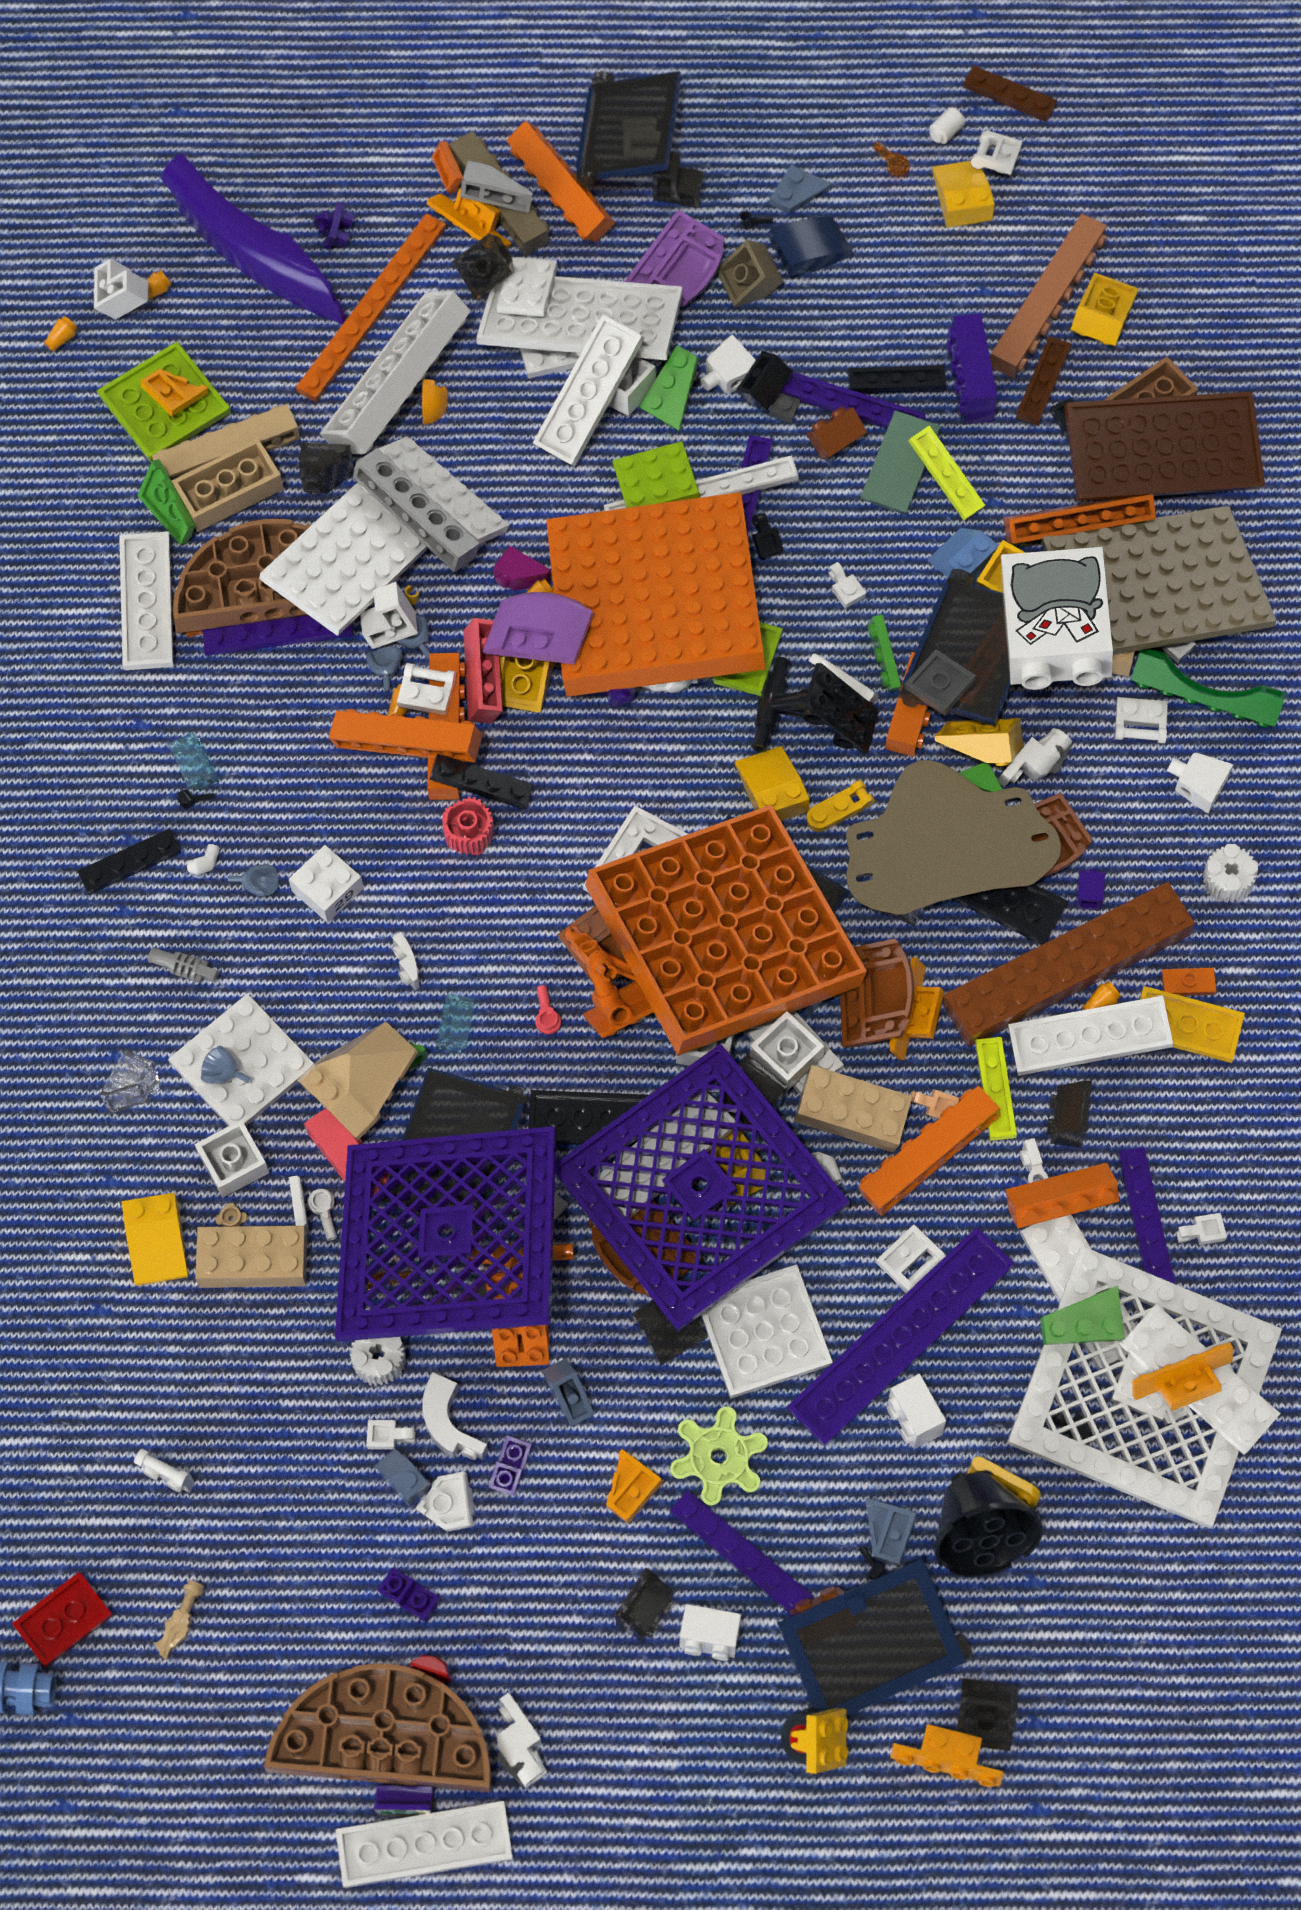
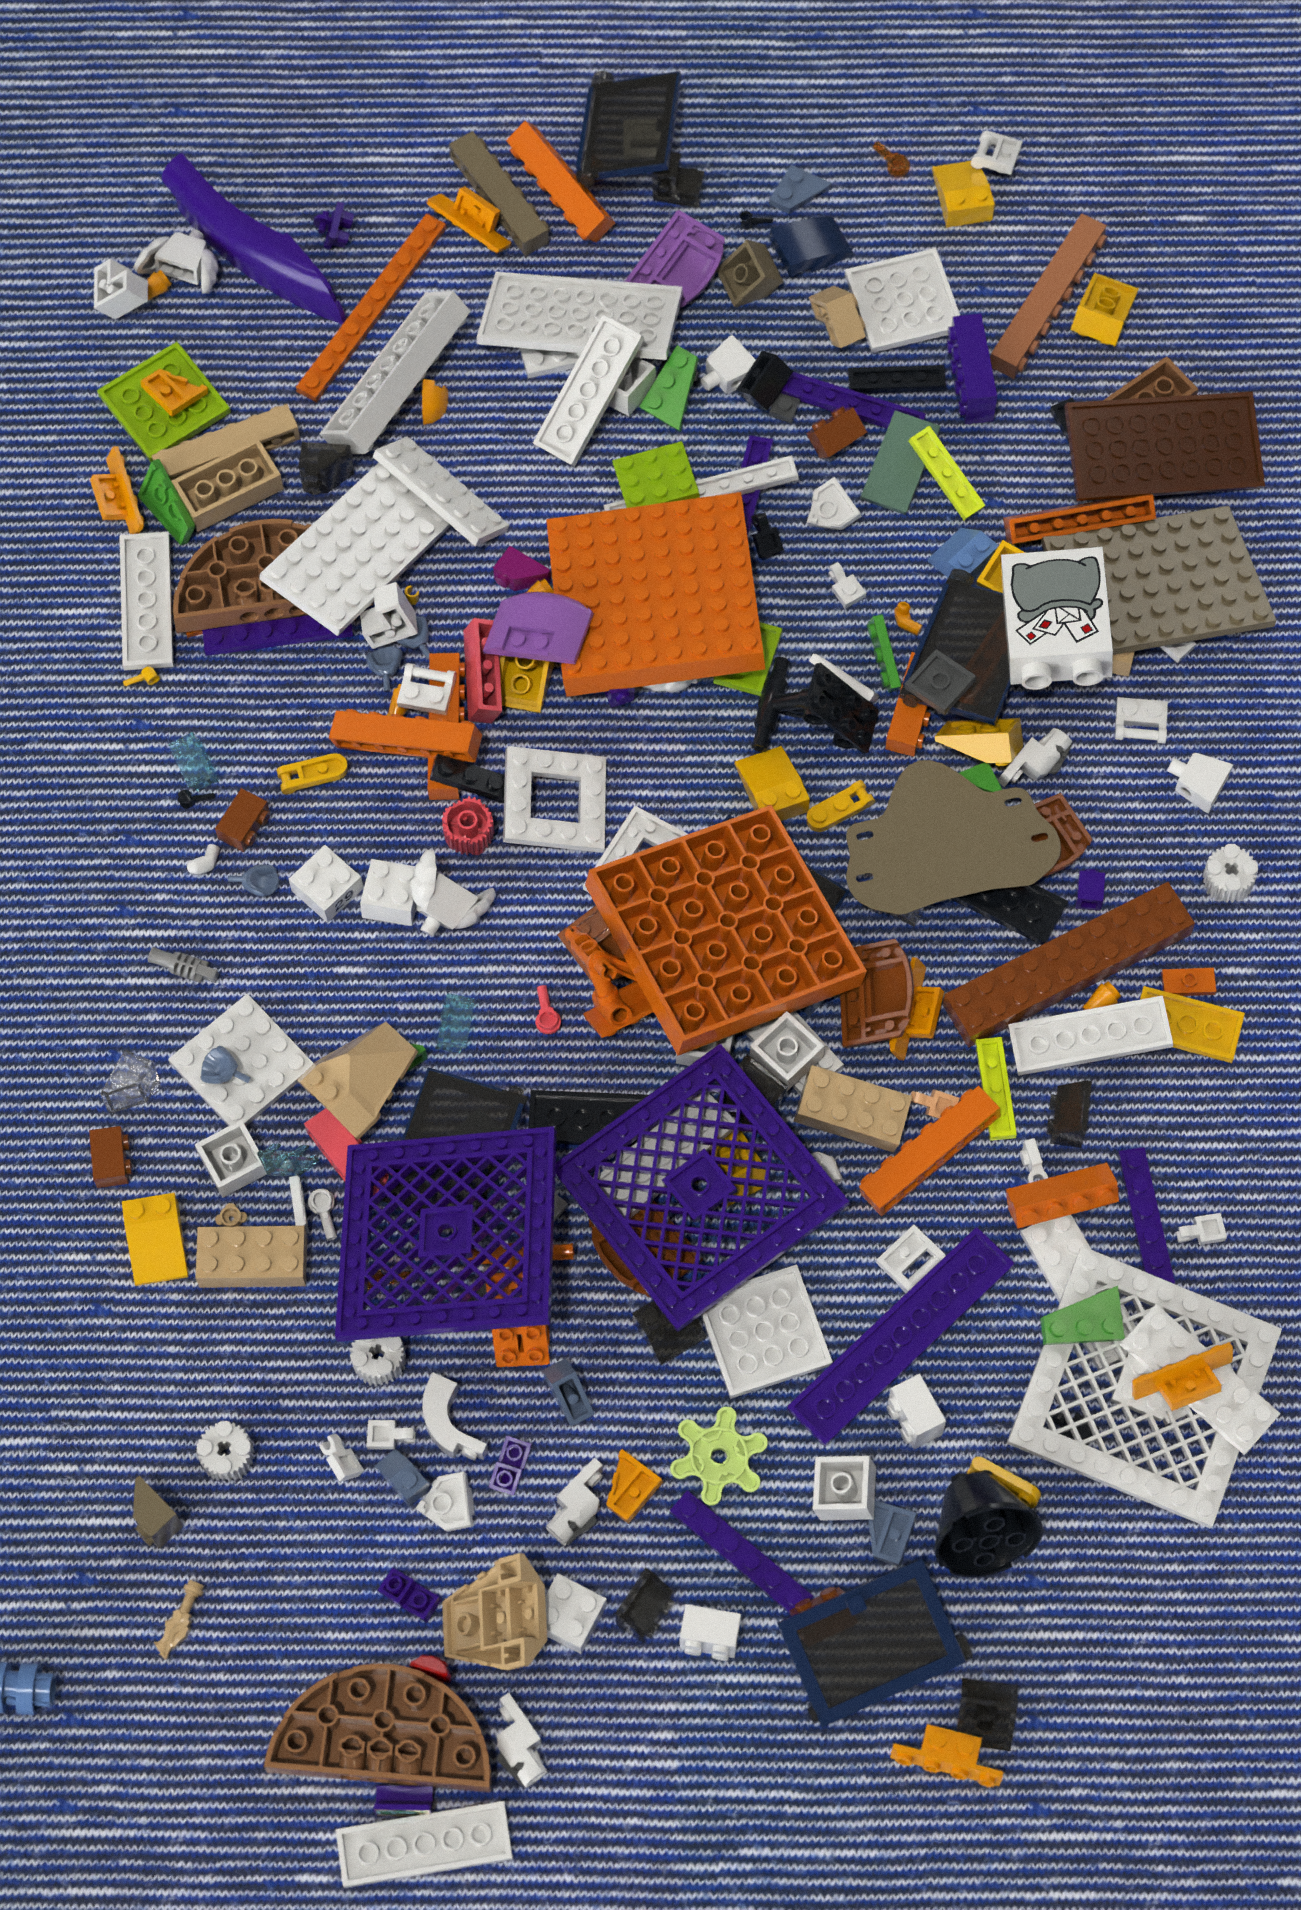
red plate [12,1571,113,1668] -> none
light orange cone [43,316,78,352] -> none
black plate [77,828,182,895] -> none
white plate [134,1449,195,1493] -> none
light grey brick [353,448,479,572] -> none
white slope [392,932,419,991] -> none
orange plate [432,141,463,193] -> none
clear smoke slope [452,233,514,301] -> none
light grey slope [460,160,533,213] -> none
white plate [497,257,558,317] -> none
yellow plate [781,1708,848,1774] -> none
black hand [858,1546,885,1580] -> none
white brick [929,107,965,144] -> none
reddish brown plate [963,65,1058,123] -> none
reddish brown plate [1016,336,1072,426] -> none
green arch [1131,648,1287,727] -> none
none -> dark orange brick [89,1126,132,1188]
none -> light orange bracket [90,446,144,534]
none -> yellow hand [123,666,160,686]
none -> white torso [133,230,218,294]
none -> dark tan slope [133,1475,183,1549]
none -> white brick [197,1421,254,1482]
none -> dark orange brick [215,788,270,852]
none -> clear light blue hinge [257,1144,319,1177]
none -> yellow plate [276,753,348,795]
none -> white plate [320,1434,364,1482]
none -> white brick [360,859,417,926]
none -> white torso [411,850,496,937]
none -> tan wedge [442,1553,547,1671]
none -> white plate [503,746,606,853]
none -> white brick [545,1573,607,1654]
none -> white plate [546,1458,603,1546]
none -> white plate [807,477,862,530]
none -> tan brick [809,286,866,348]
none -> white brick [813,1456,876,1520]
none -> white plate [845,248,960,353]
none -> light orange arm [894,602,923,636]

